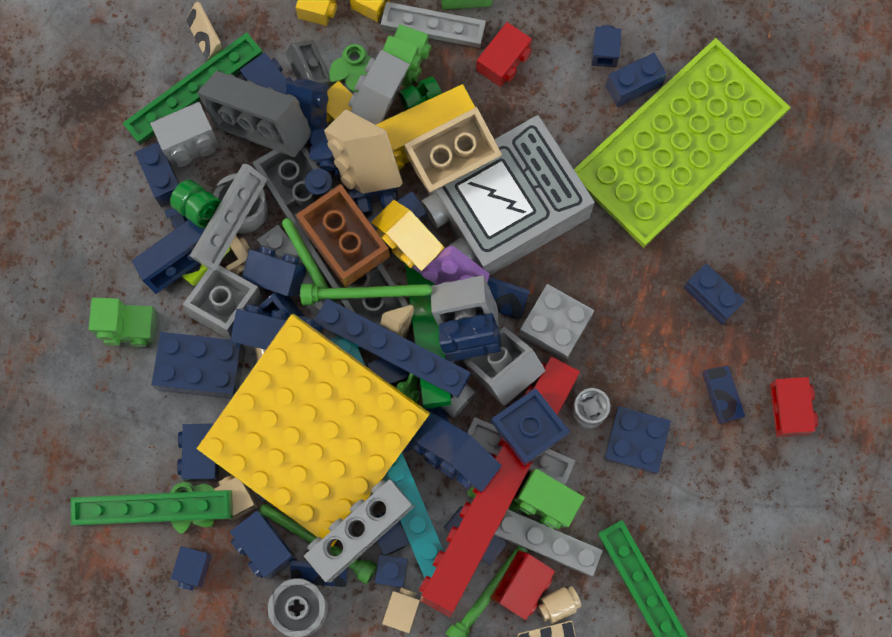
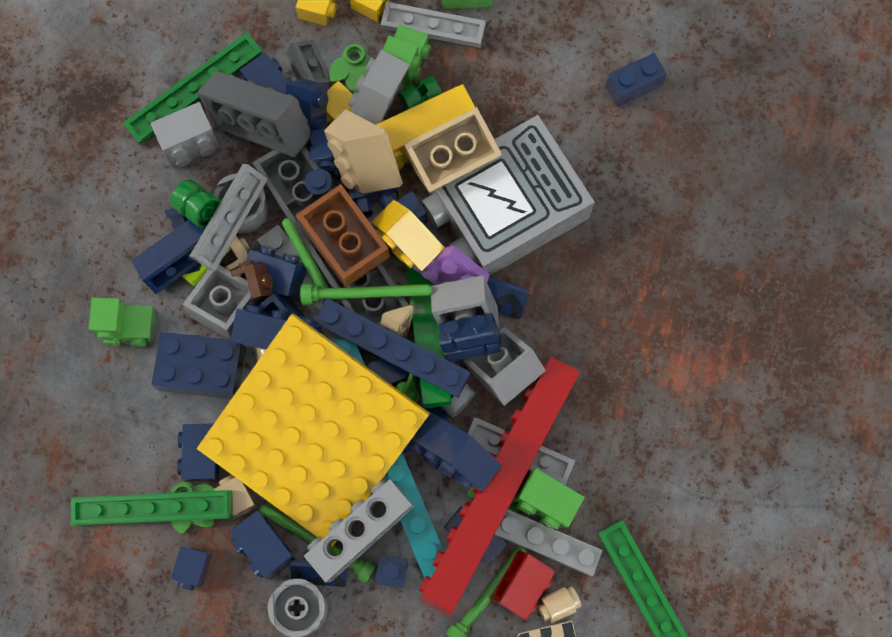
dark blue brick [135,142,179,207] -> none
tan slope [187,2,223,61] -> none
dark blue brick [376,512,410,556] -> none
tan brick [382,588,420,633] -> none
red brick [476,22,532,87] -> none
dark blue plate [491,388,570,466] -> none
light grey brick [519,284,594,362] -> none
light grey wheel [571,388,611,429] -> none
lime plate [574,38,791,248] -> none
dark blue brick [591,25,621,68] -> none
dark blue plate [604,406,671,474] -> none
dark blue brick [684,263,746,325] -> none
dark blue slope [702,366,745,424] -> none
red brick [770,377,818,437] -> none
none -> reddish brown bracket [230,260,273,299]

